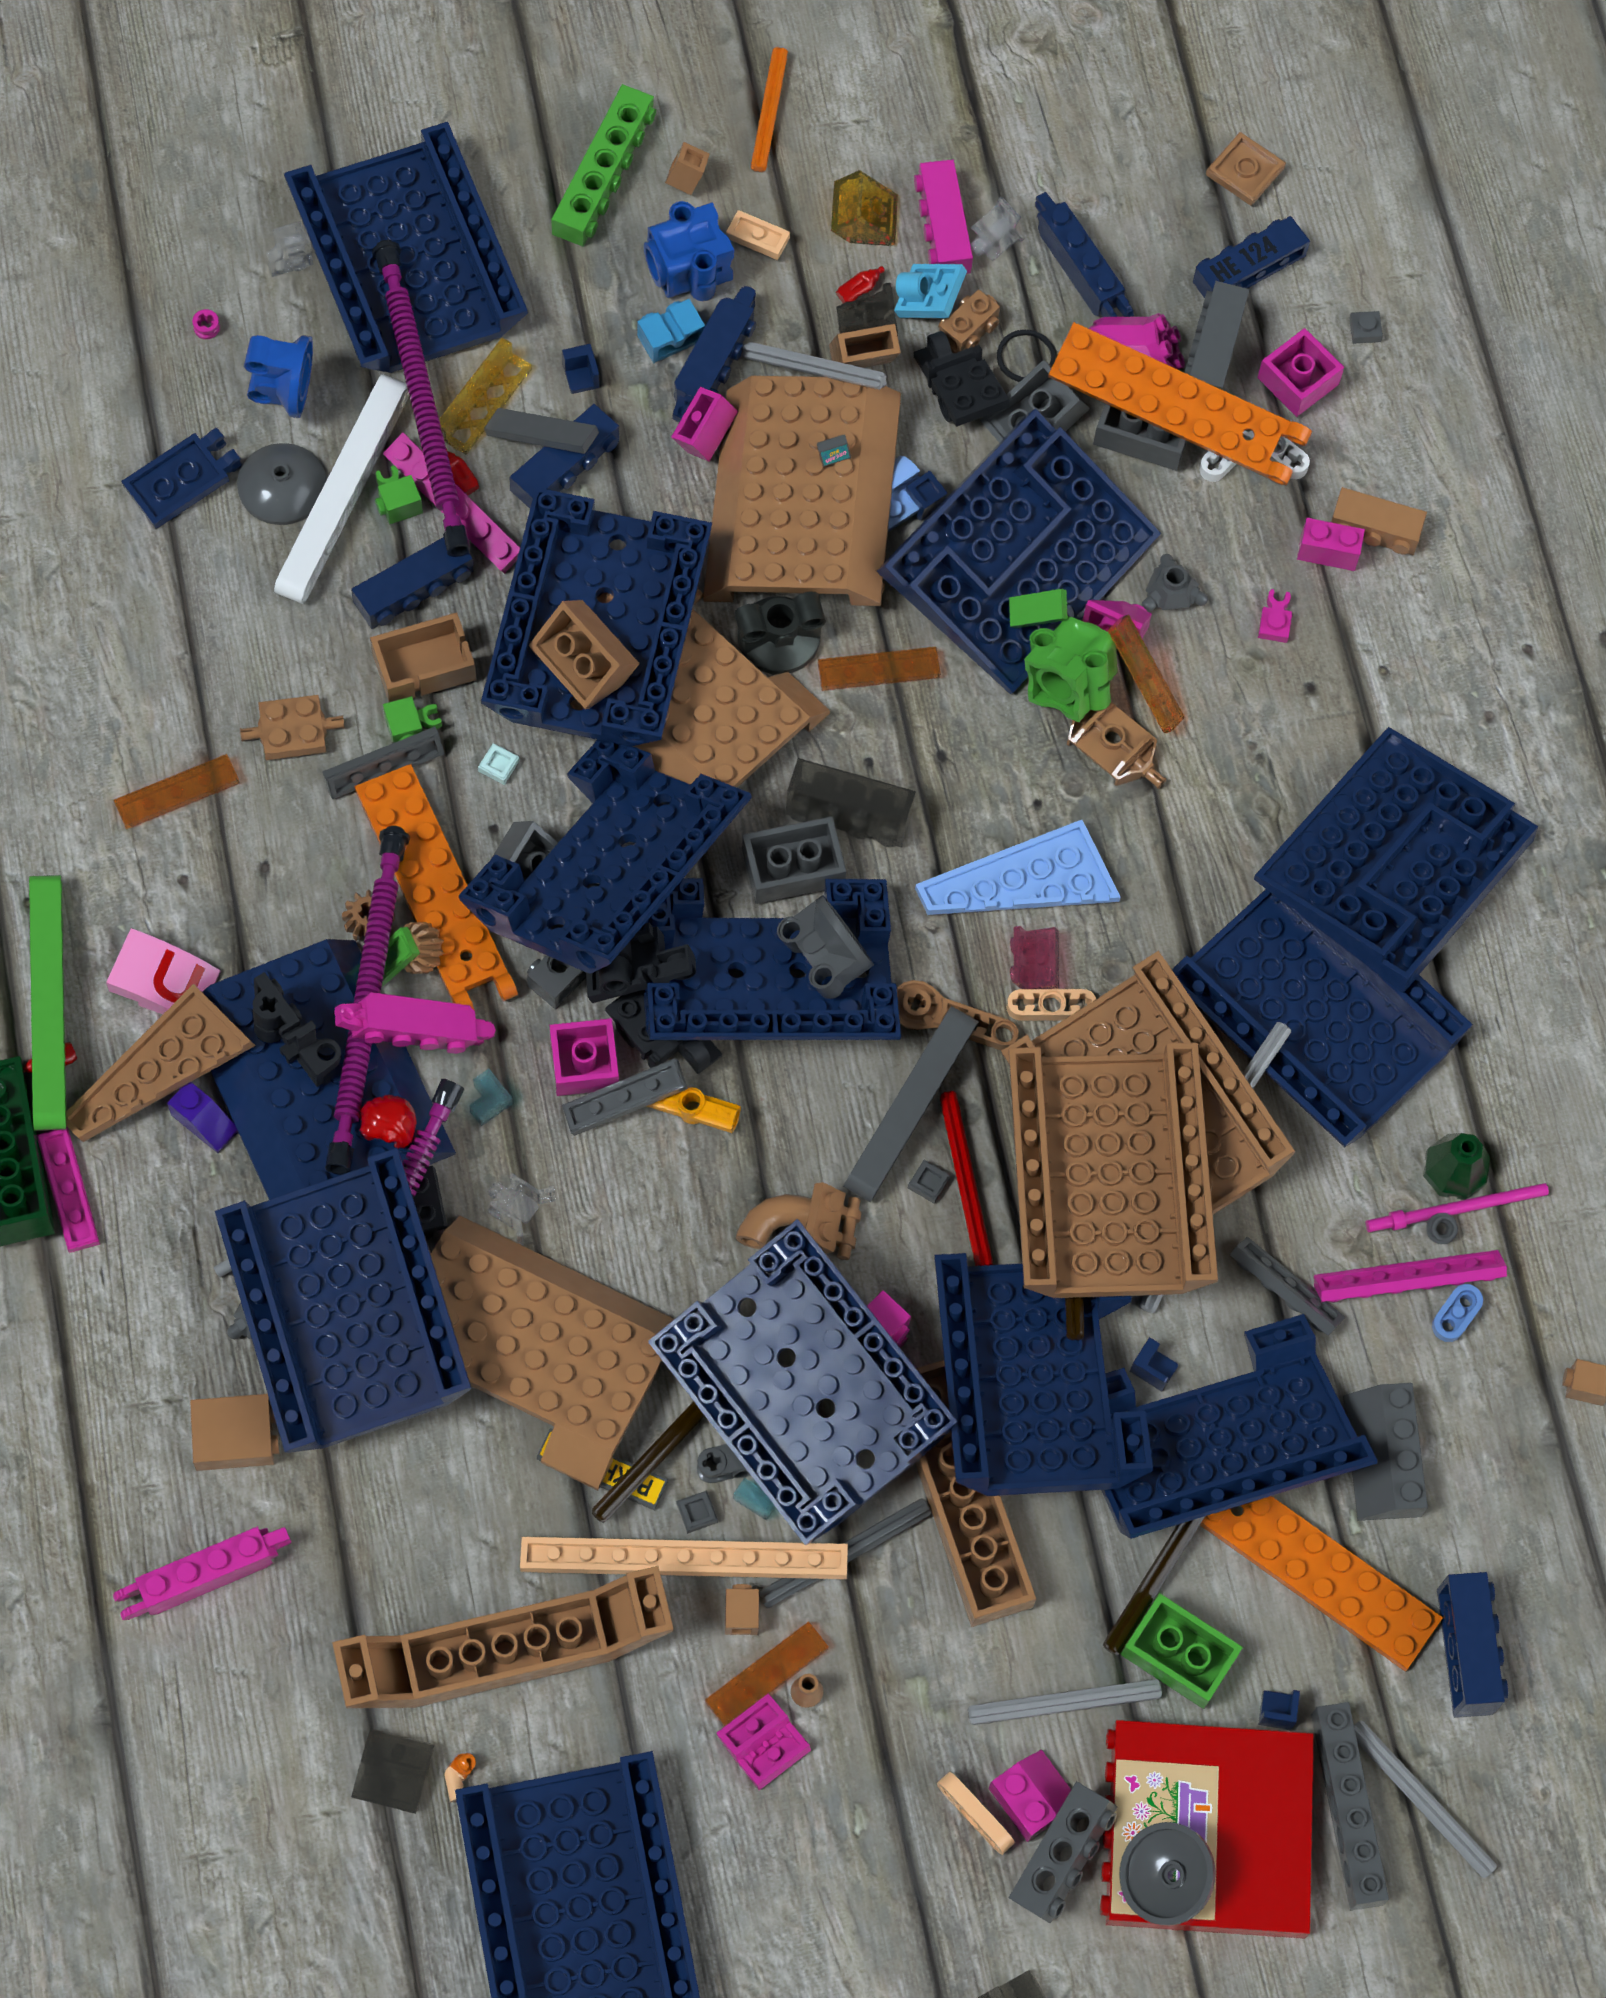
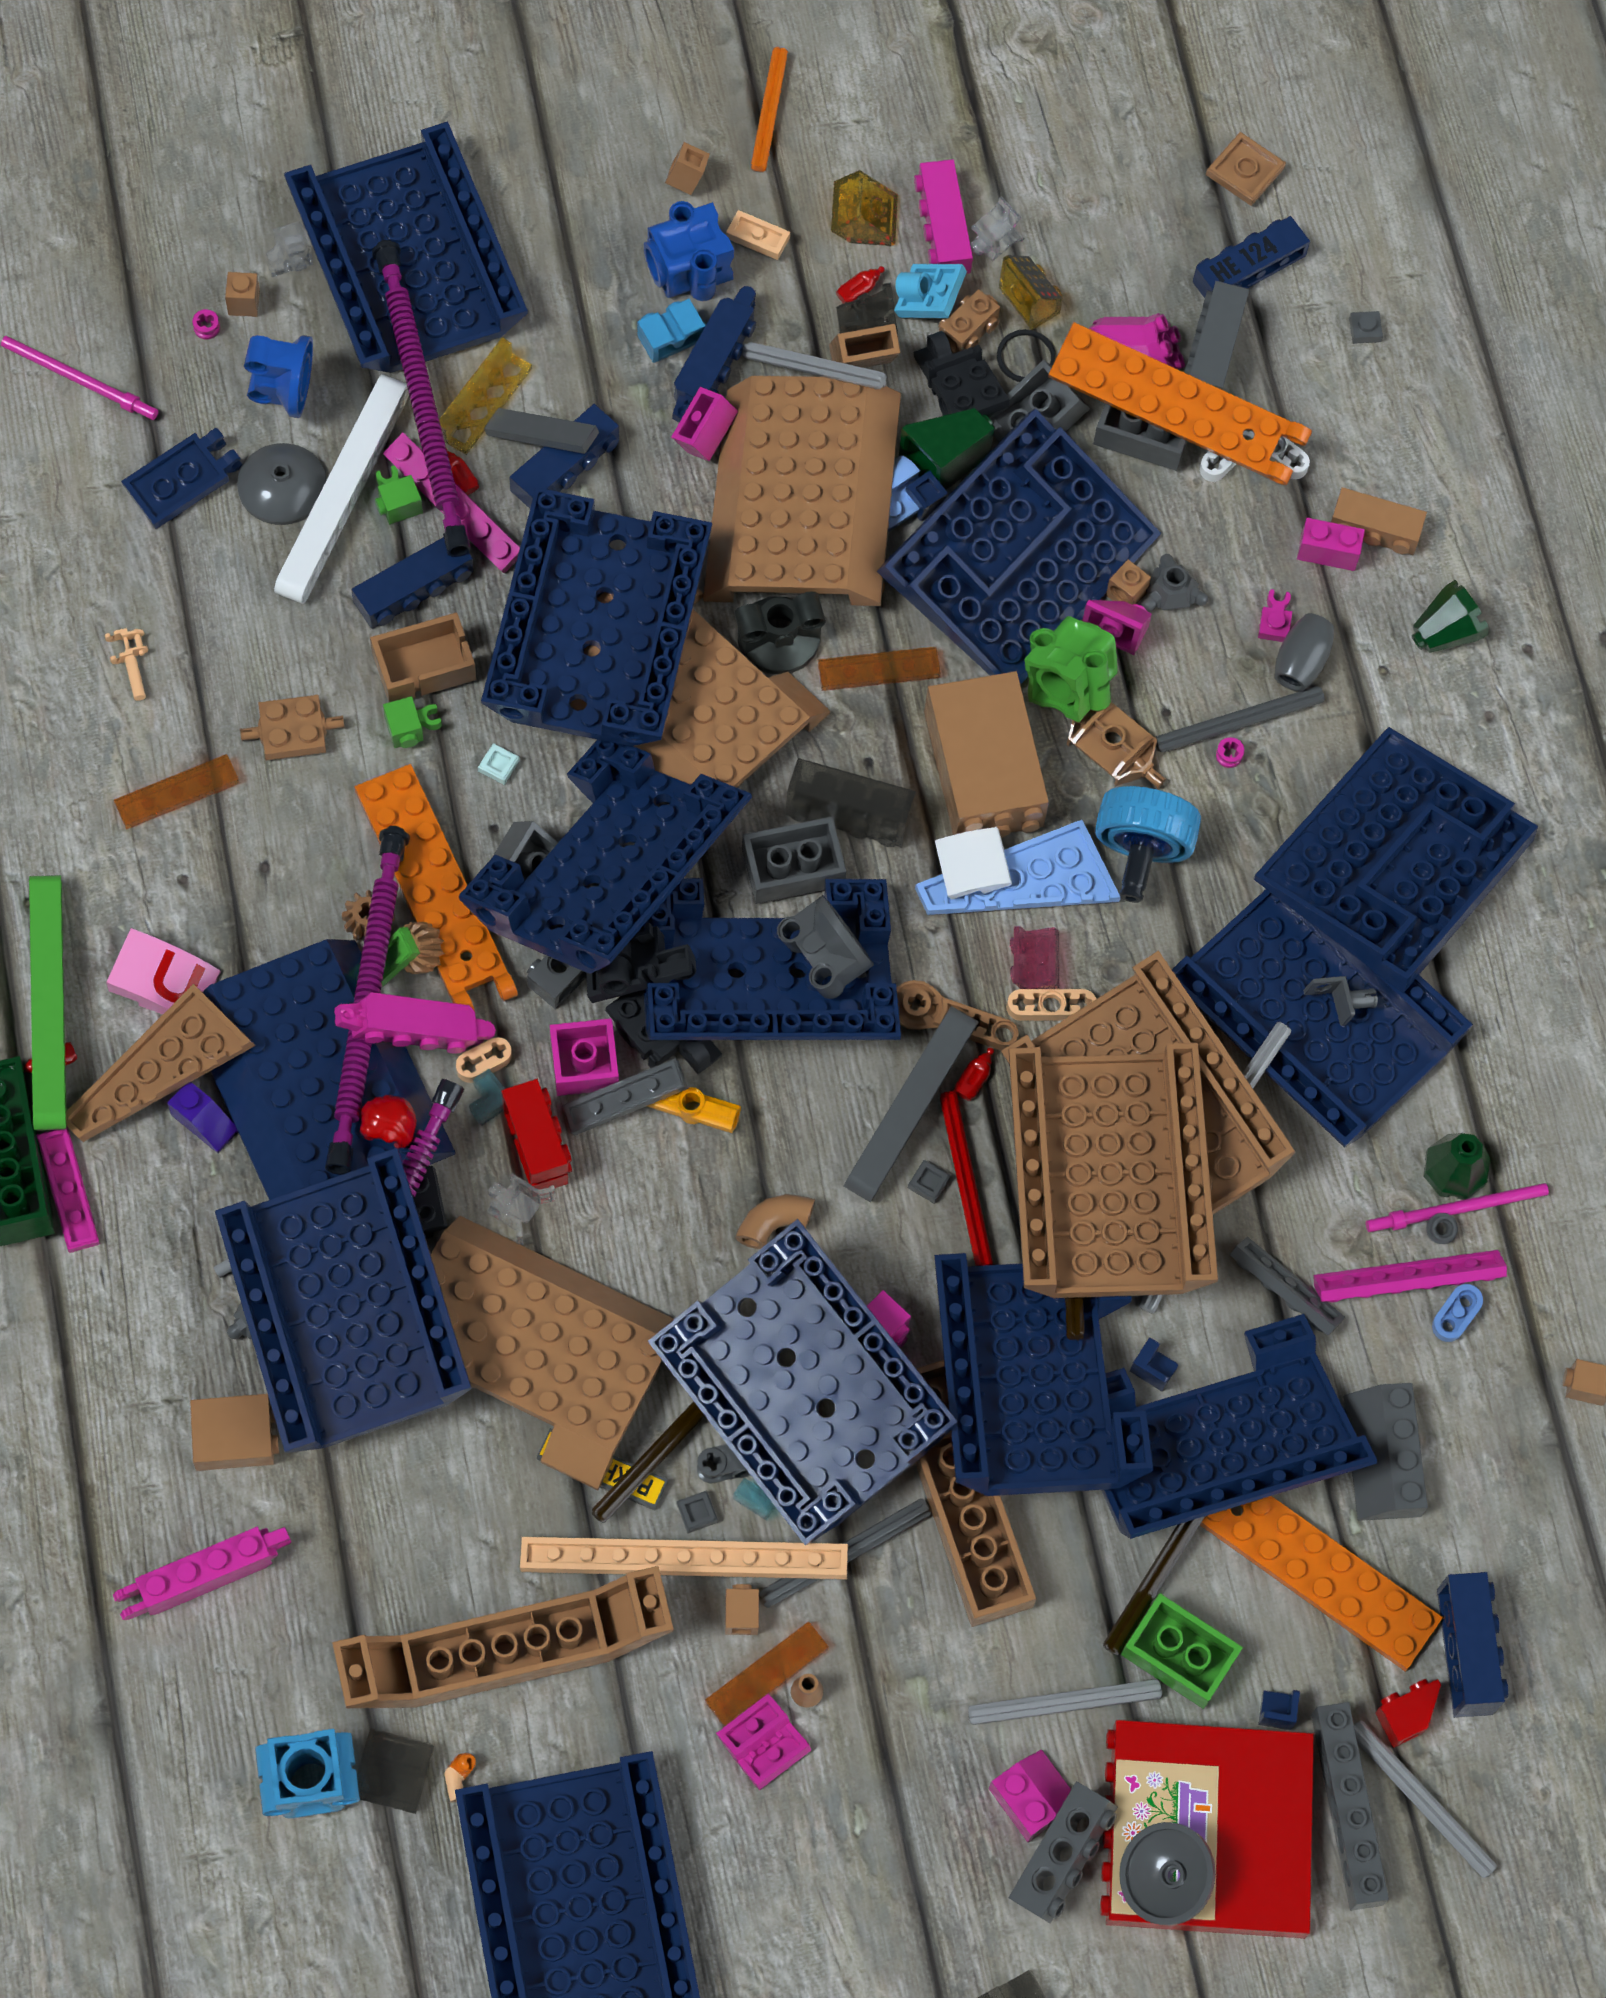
black plate [253,972,341,1087] -> none
dark grey tile [322,727,444,799] -> none
medium nougat slope [528,600,640,709] -> none
bright green brick [551,84,656,247] -> none
dark blue panel [562,344,599,394] -> none
medium nougat plate [806,1182,862,1260] -> none
tile [817,435,851,467] -> none
light nougat beam [937,1772,1015,1855] -> none
bright green tile [1009,589,1068,629] -> none
dark blue hinge [1035,192,1134,317] -> none
clear orange tile [1108,614,1185,734] -> none
dark pink brick [1257,328,1344,417] -> none
none -> dark pink bar [1,336,158,420]
none -> light nougat piece [105,628,148,701]
none -> medium nougat brick [225,272,260,317]
none -> dark azure piece [255,1729,360,1819]
none -> light nougat beam [456,1037,512,1083]
none -> red piece [501,1078,572,1195]
none -> dark green slope [899,408,995,490]
none -> medium nougat container [924,671,1049,838]
none -> white slope [935,827,1012,900]
none -> red piece [954,1048,994,1101]
none -> clear yellow slope [999,255,1063,330]
none -> dark azure wheel [1095,786,1201,903]
none -> medium nougat brick [1106,560,1151,604]
none -> dark grey axle [1155,686,1325,753]
none -> dark pink bush [1216,737,1245,768]
none -> dark grey piece [1274,613,1334,692]
none -> dark grey bracket [1303,976,1378,1026]
none -> red slope [1375,1679,1441,1748]
none -> dark green cone [1411,580,1488,653]

